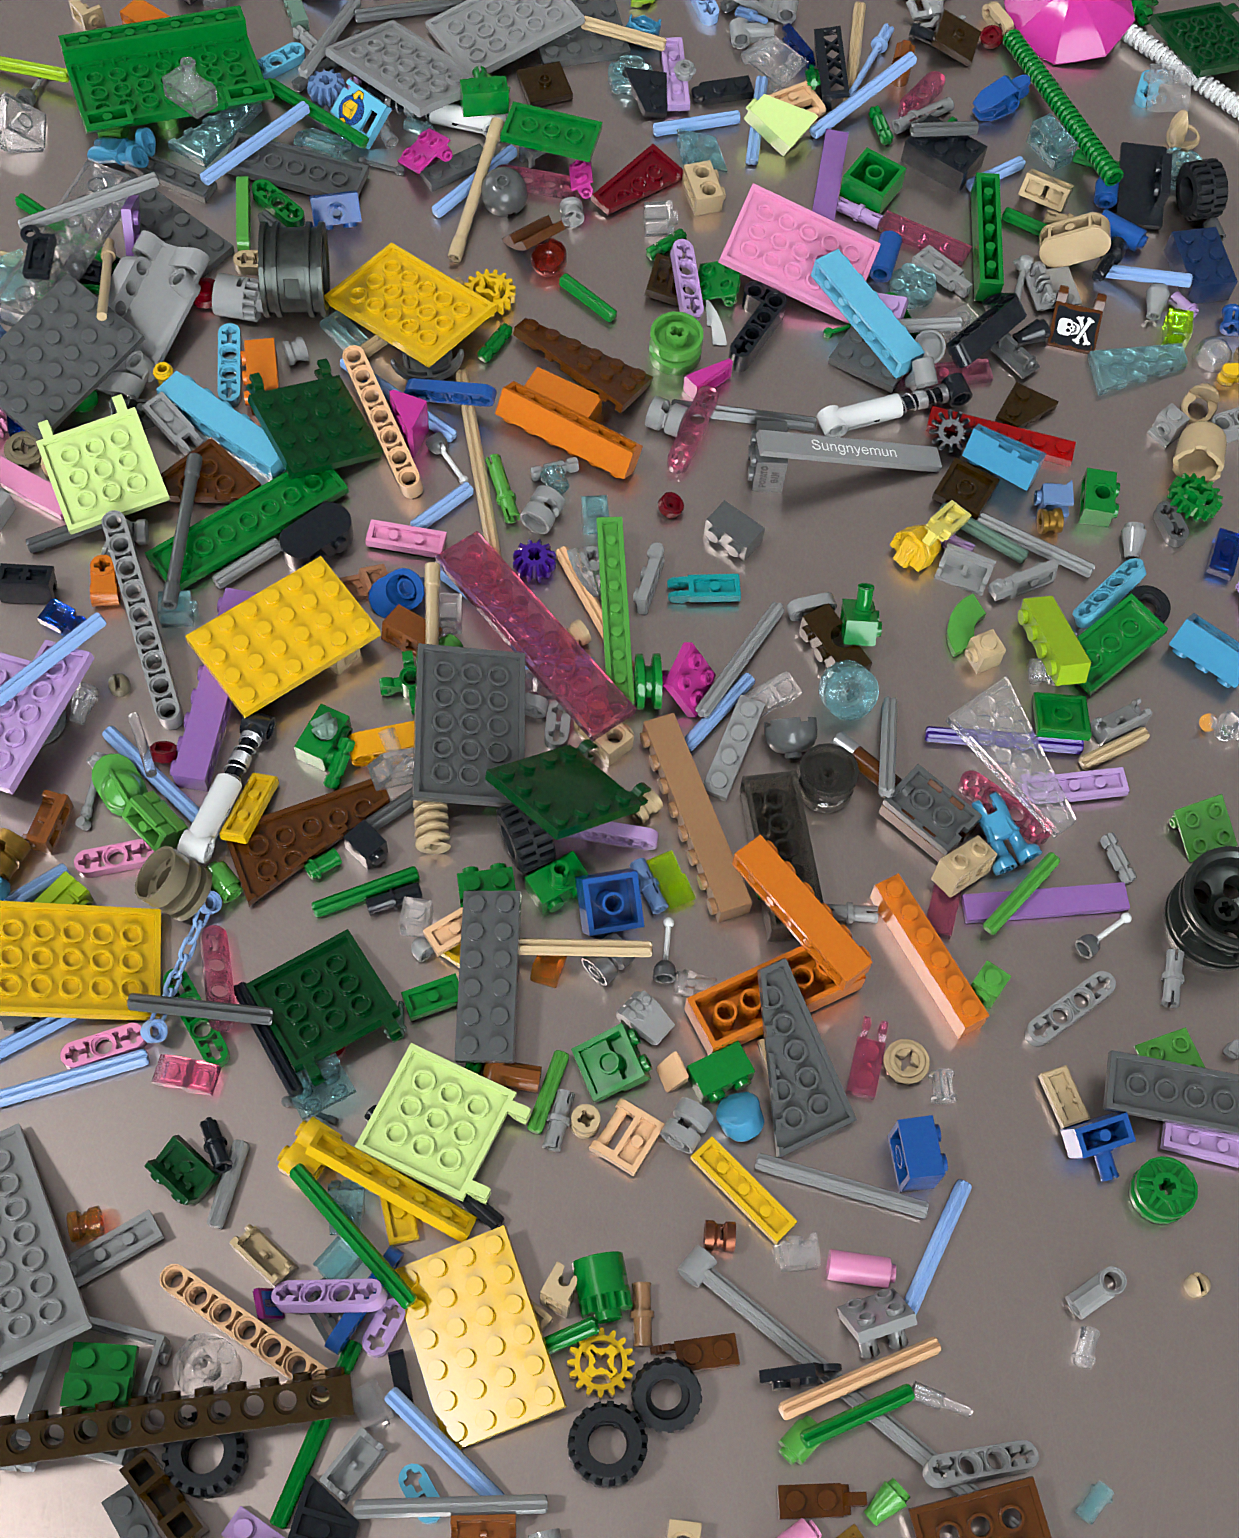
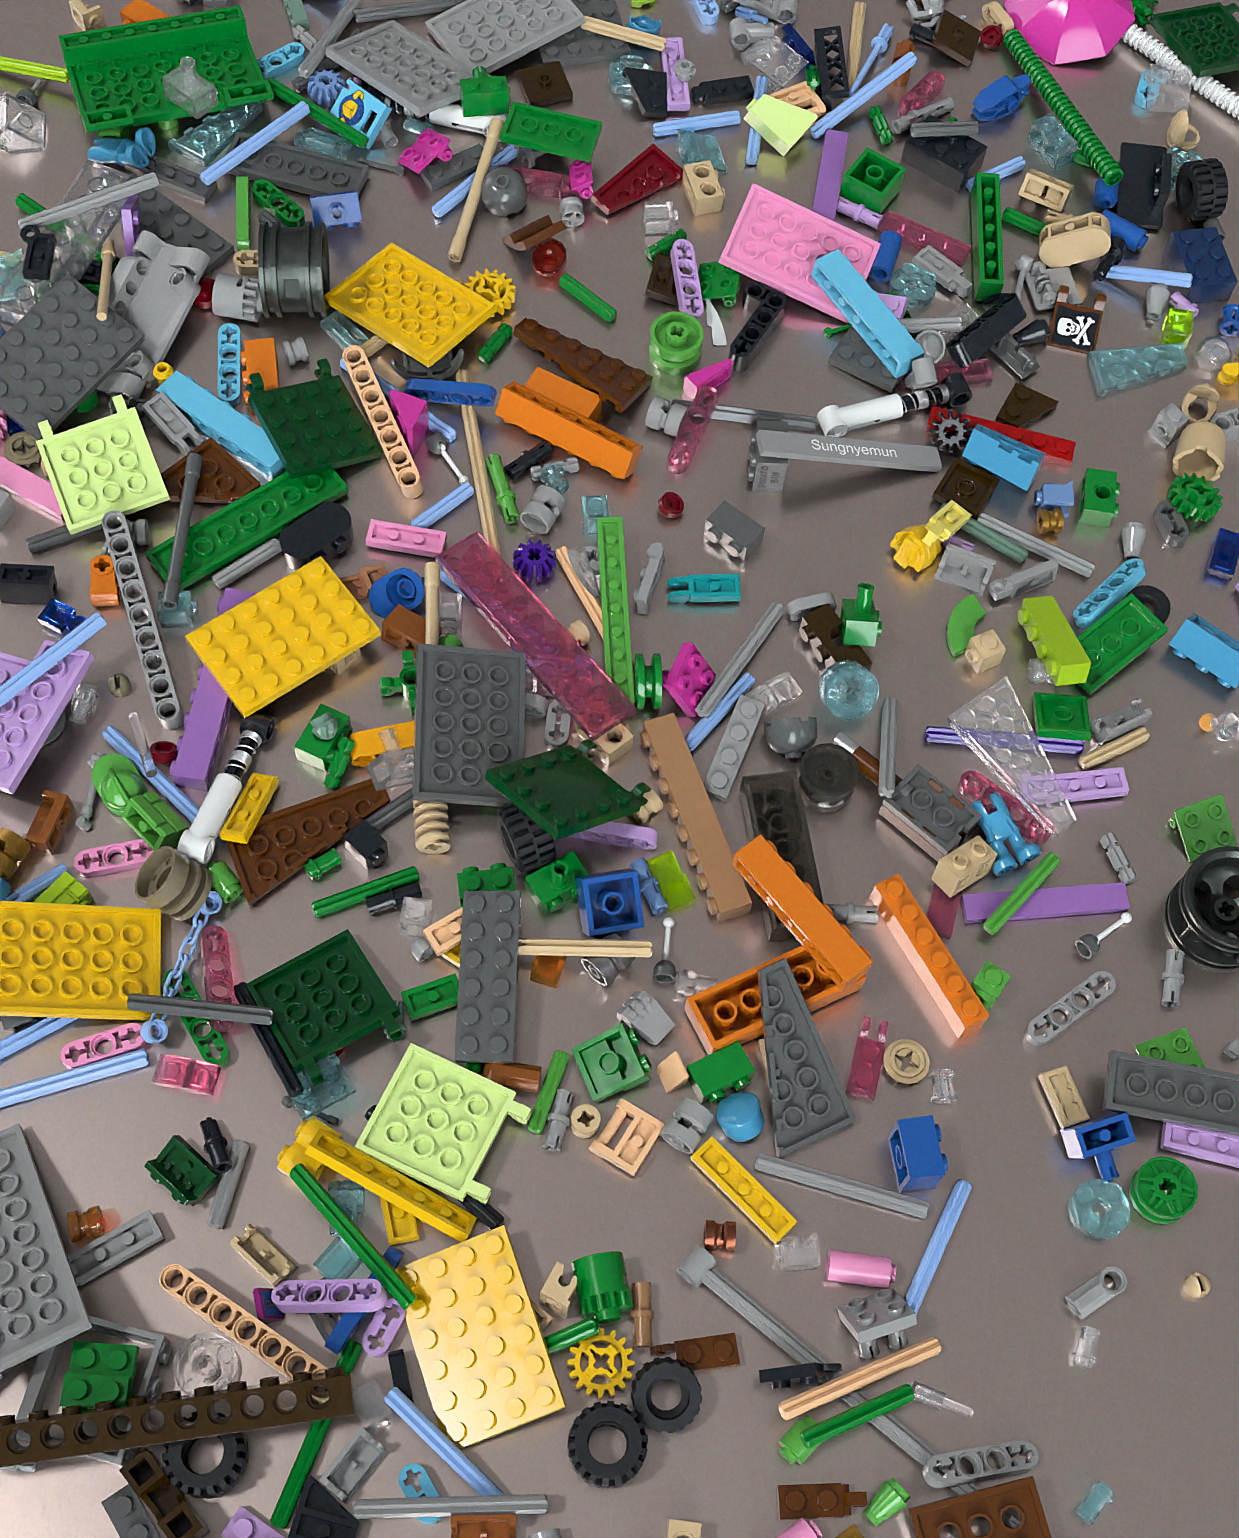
none -> black pin [504,440,553,480]
none -> clear light blue plate [1068,1179,1130,1241]

